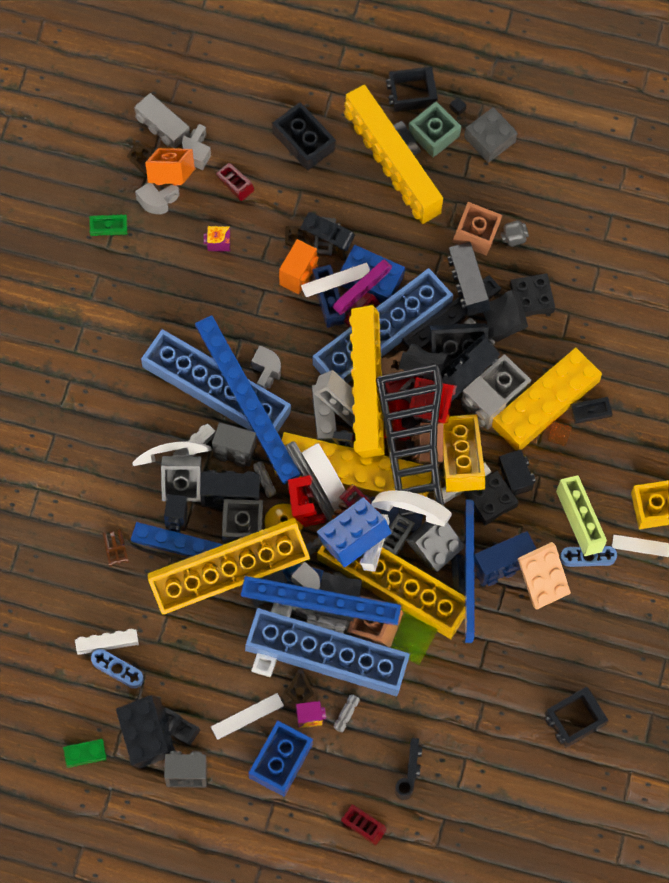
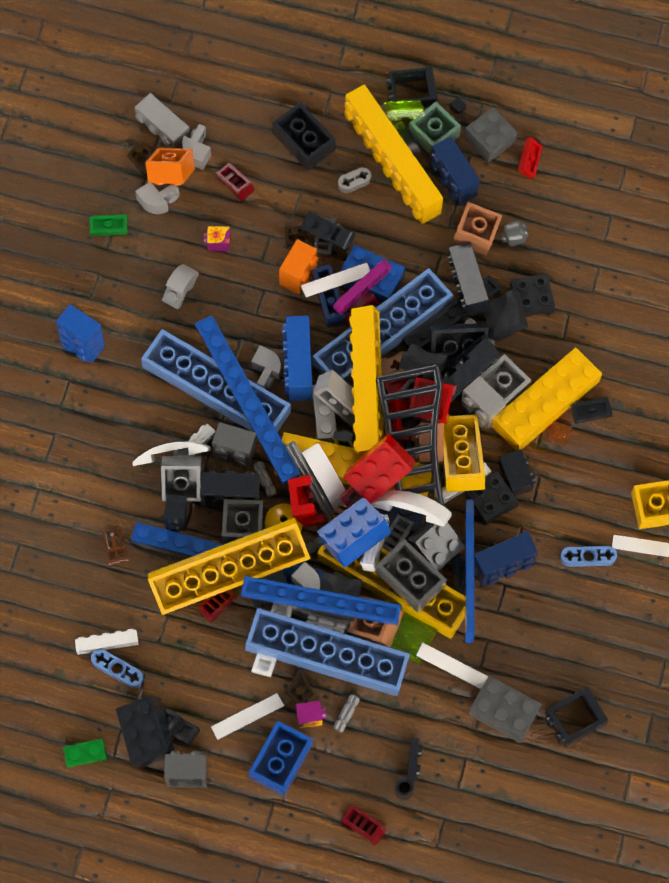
light nougat plate [517,542,571,610] -> none
yellowish green brick [556,475,607,556] -> none
none -> blue brick [56,304,105,364]
none -> light grey brick [161,264,199,309]
none -> dark red slope [196,589,238,624]
none -> blue brick [282,316,312,401]
none -> light grey beam [338,167,371,193]
none -> red brick [343,434,416,504]
none -> dark grey brick [376,539,447,613]
none -> clear neon green plate [383,101,425,120]
none -> white sticker [416,643,488,689]
none -> dark blue brick [429,137,480,206]
none -> dark grey brick [468,676,542,744]
none -> red plate [518,137,543,179]

